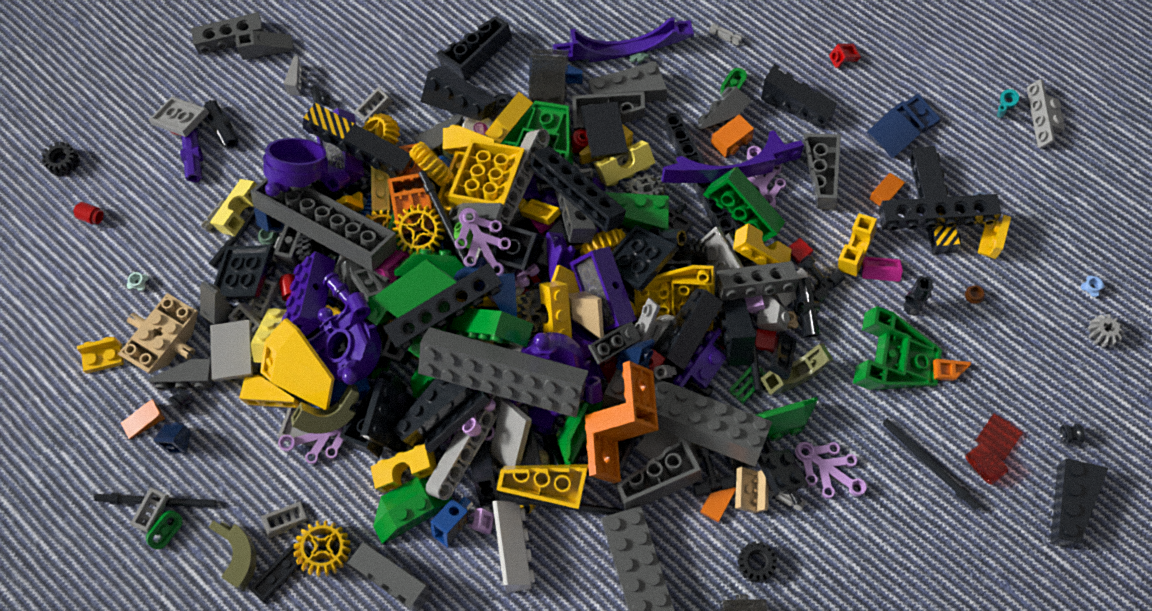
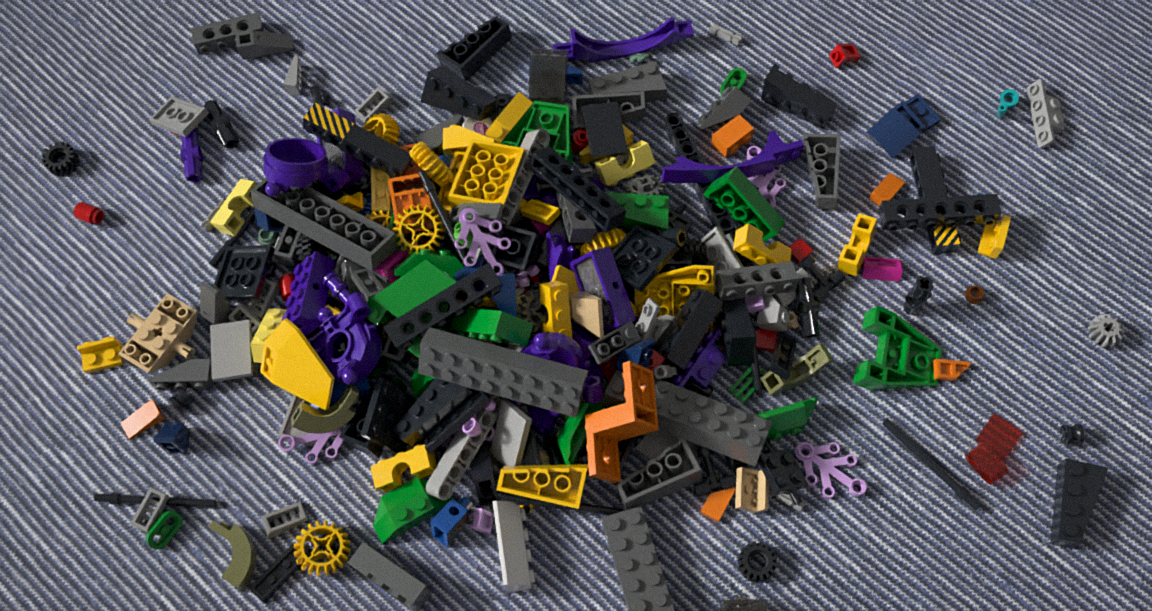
light aqua plate [127,272,148,291] -> none
yellow slope [239,375,300,408] -> none
light blue plate [1081,275,1105,297] -> none

